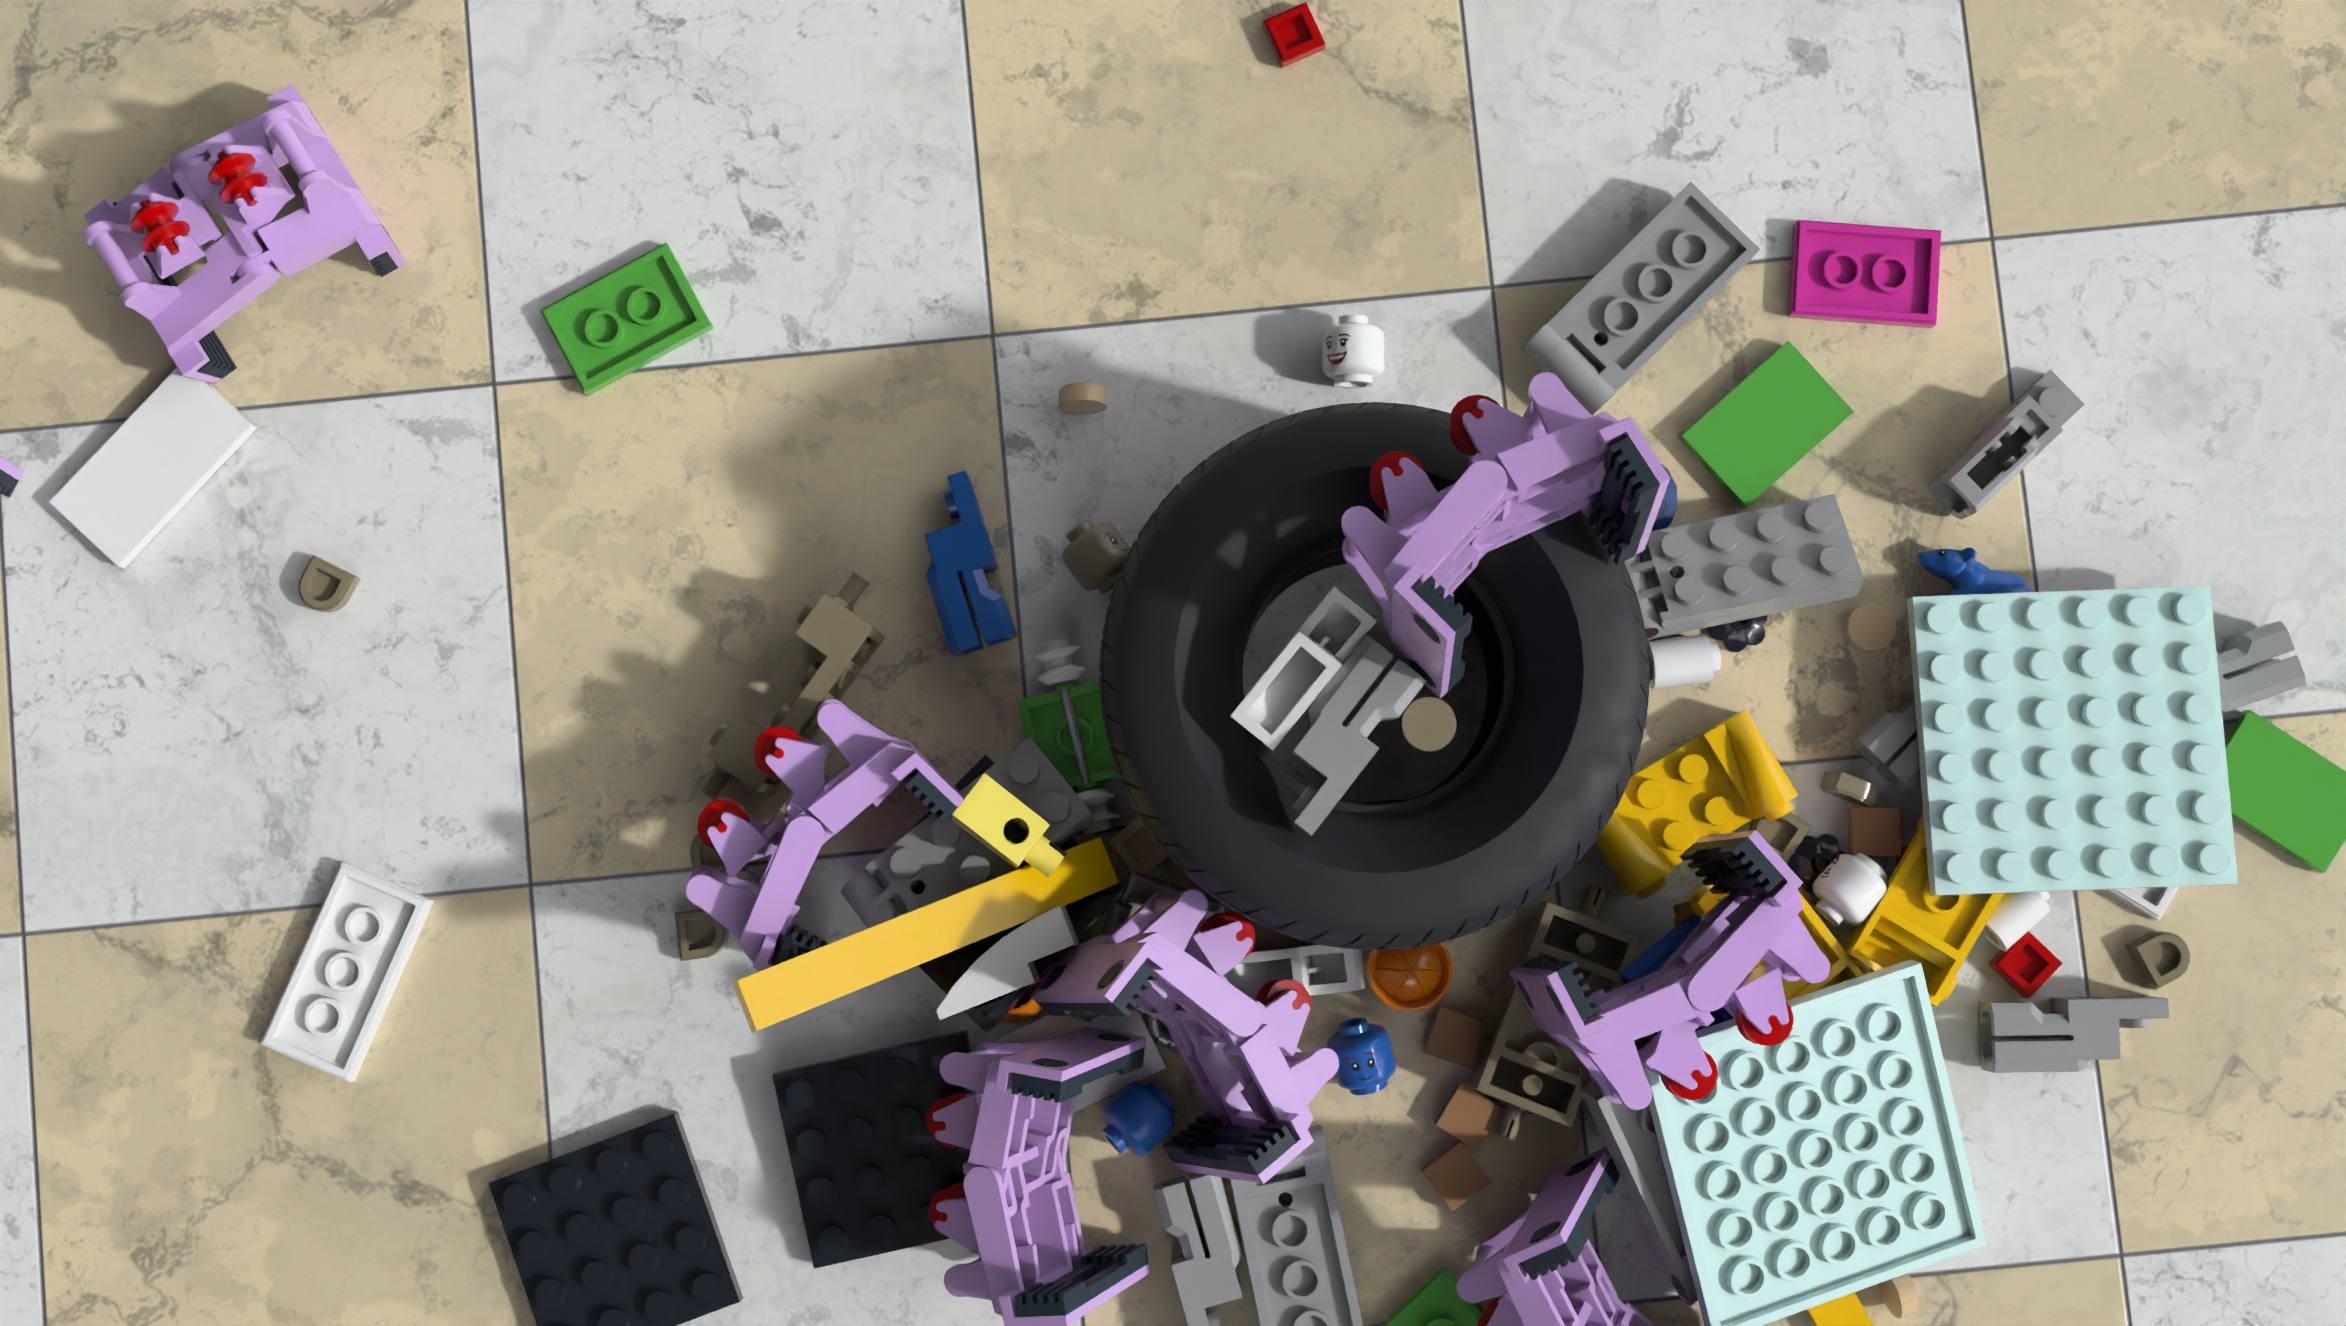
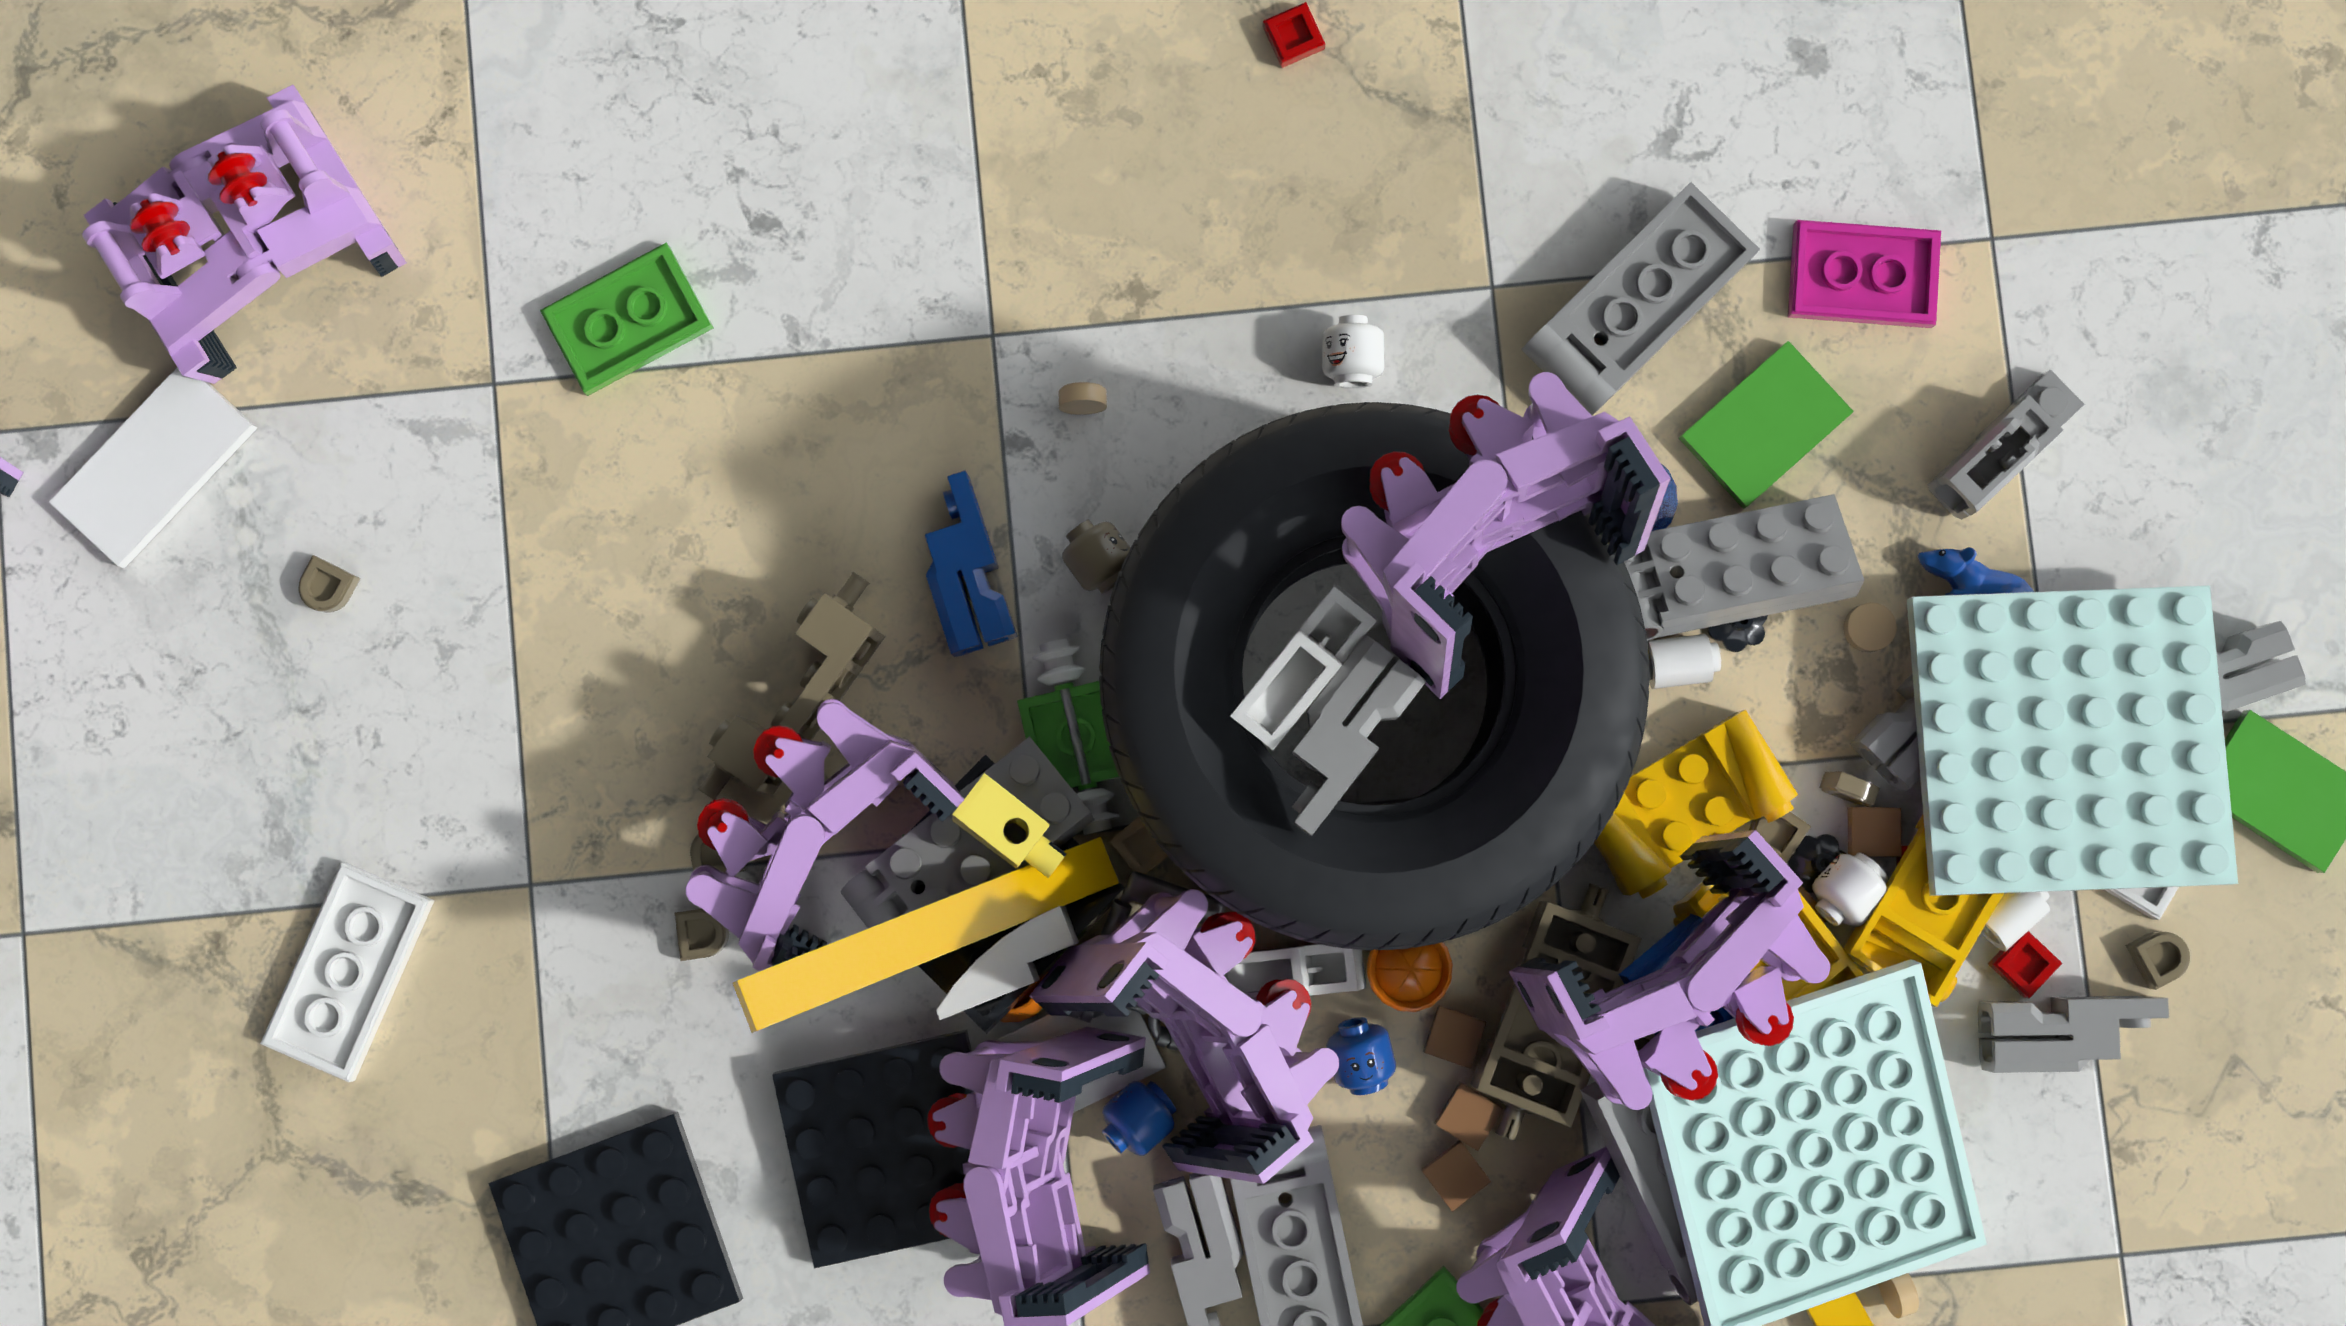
dark tan tile [1400,697,1456,752] -> none

